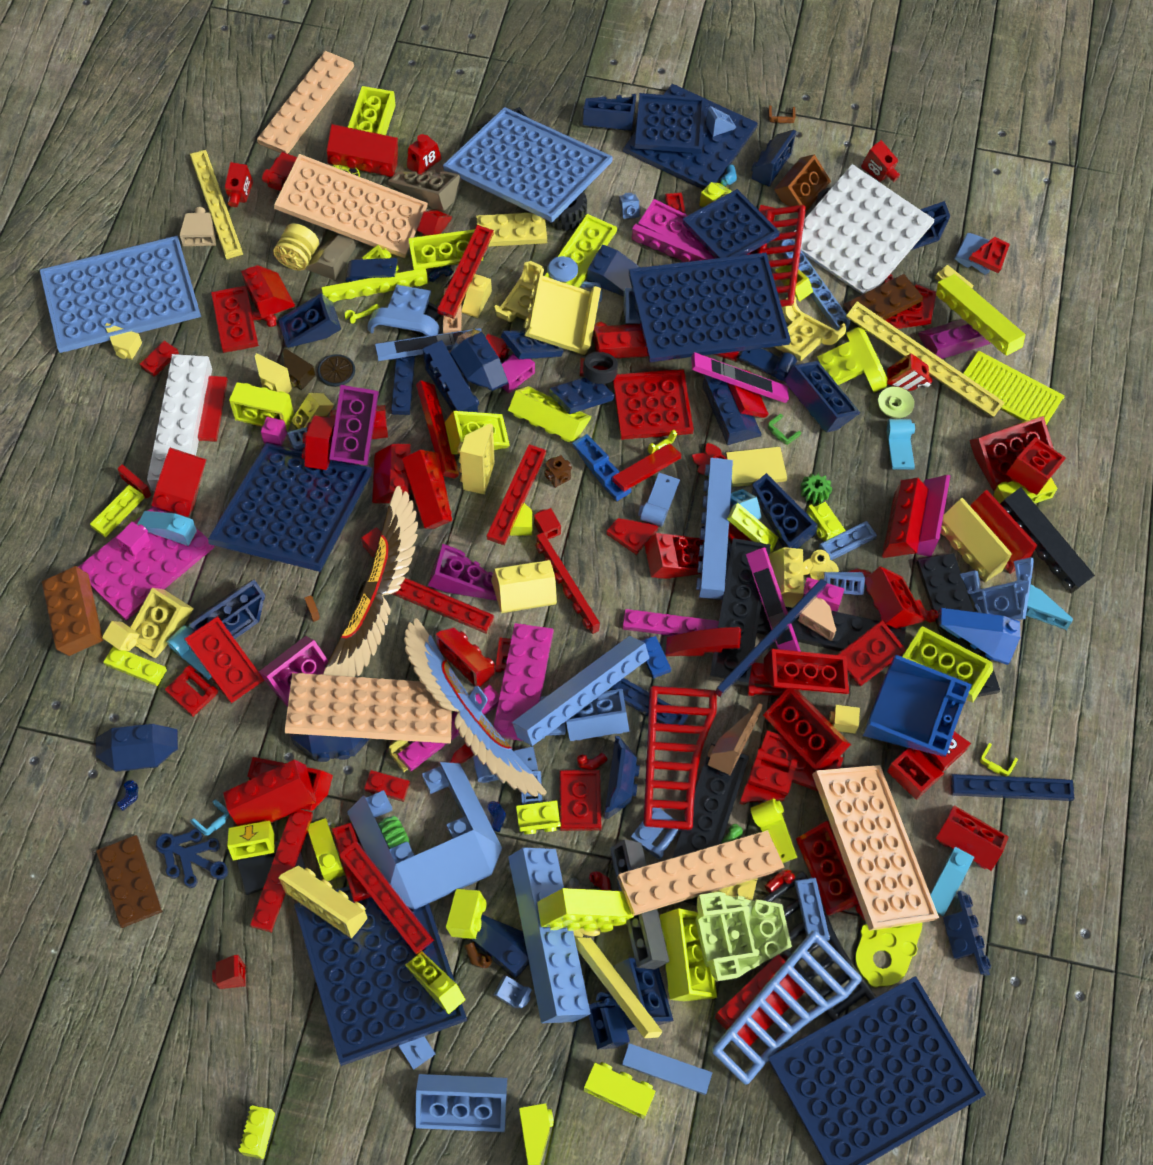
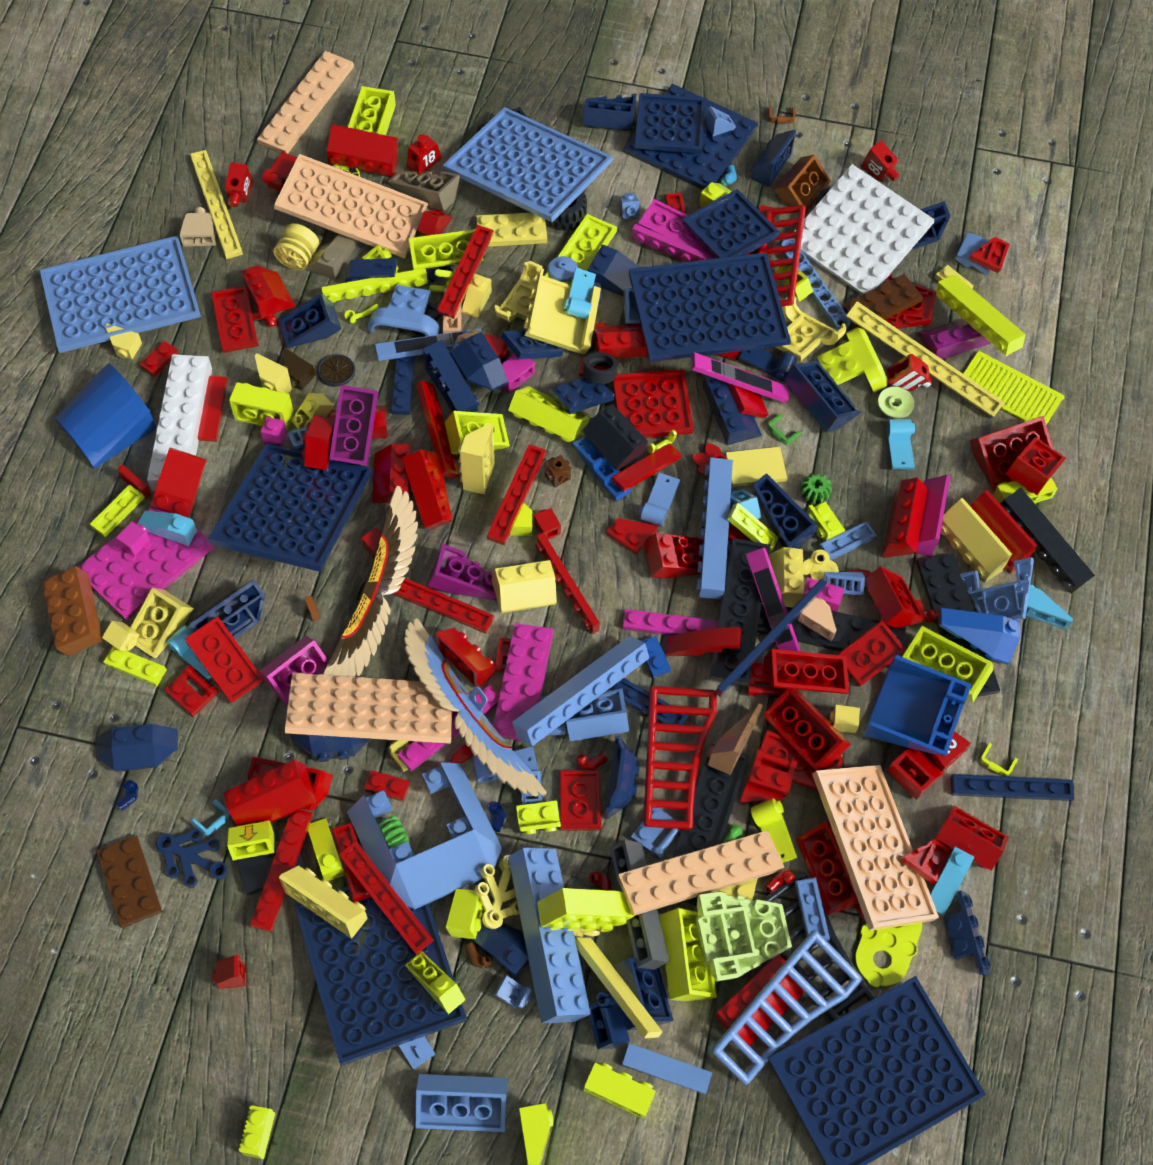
none -> blue windscreen [53,363,156,469]
none -> neon yellow piece [429,270,454,293]
none -> light yellow plant [475,855,520,929]
none -> medium azure door [563,267,596,320]
none -> black slope [581,404,648,470]
none -> red wing [900,839,951,884]

